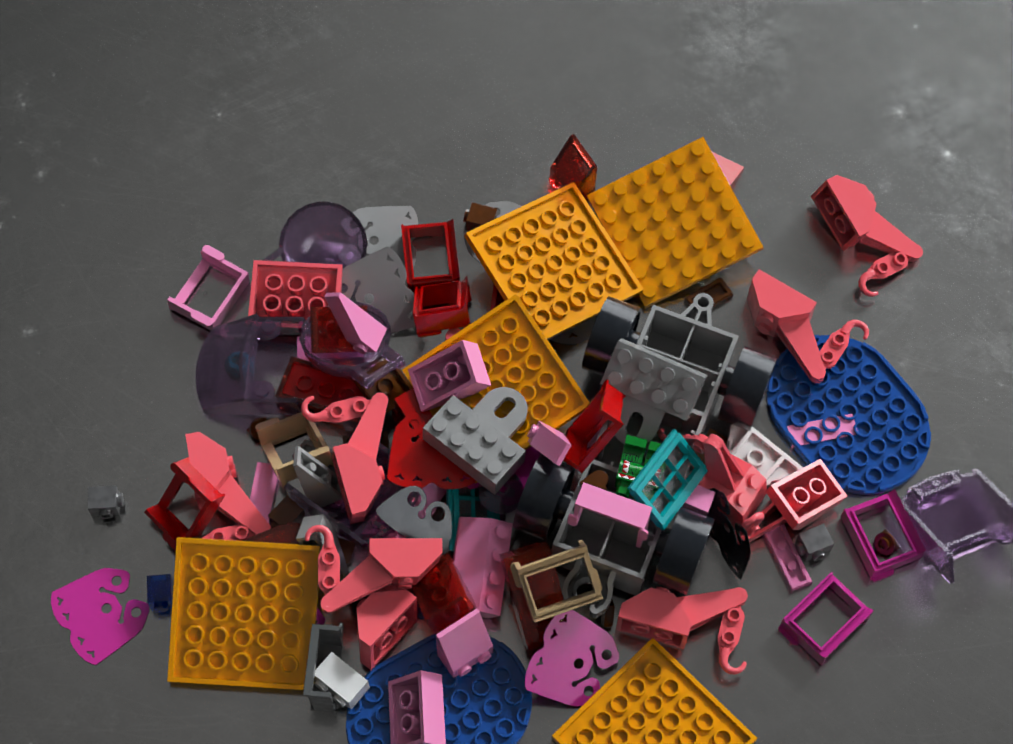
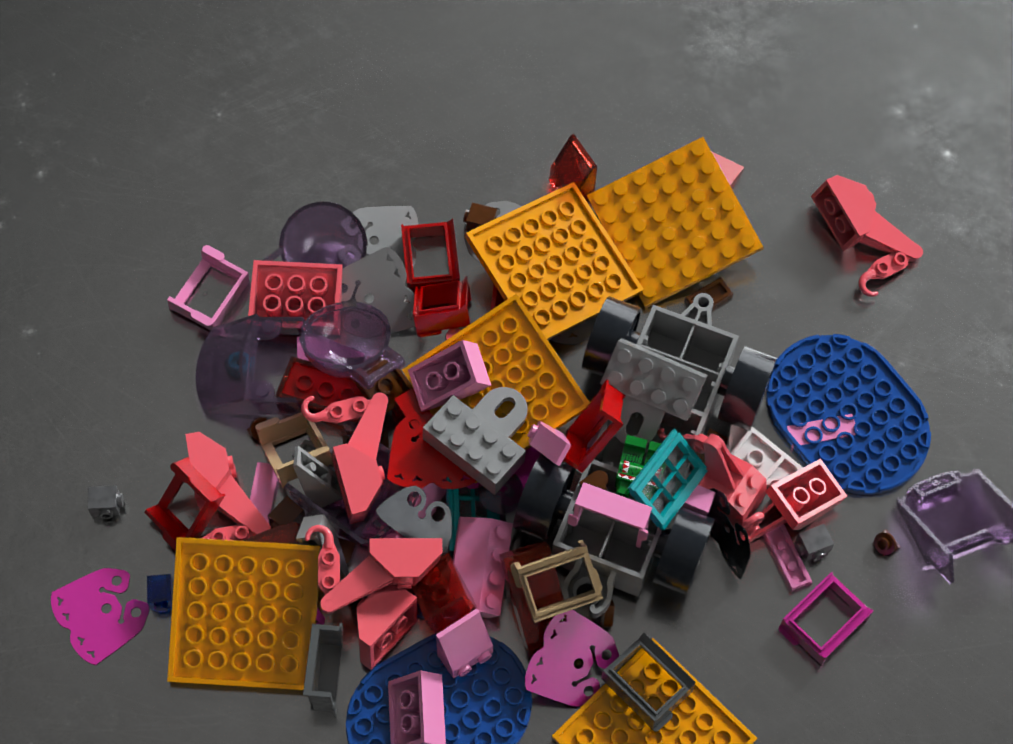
clear red slope [310,306,367,354] -> none
white brick [314,652,370,709] -> none
bright pink slope [324,292,387,354] -> none
coral slope [616,587,748,675] -> none
coral slope [747,269,869,383] -> none
dark pink piece [841,489,926,582] -> none
none -> dark grey piece [601,633,696,732]

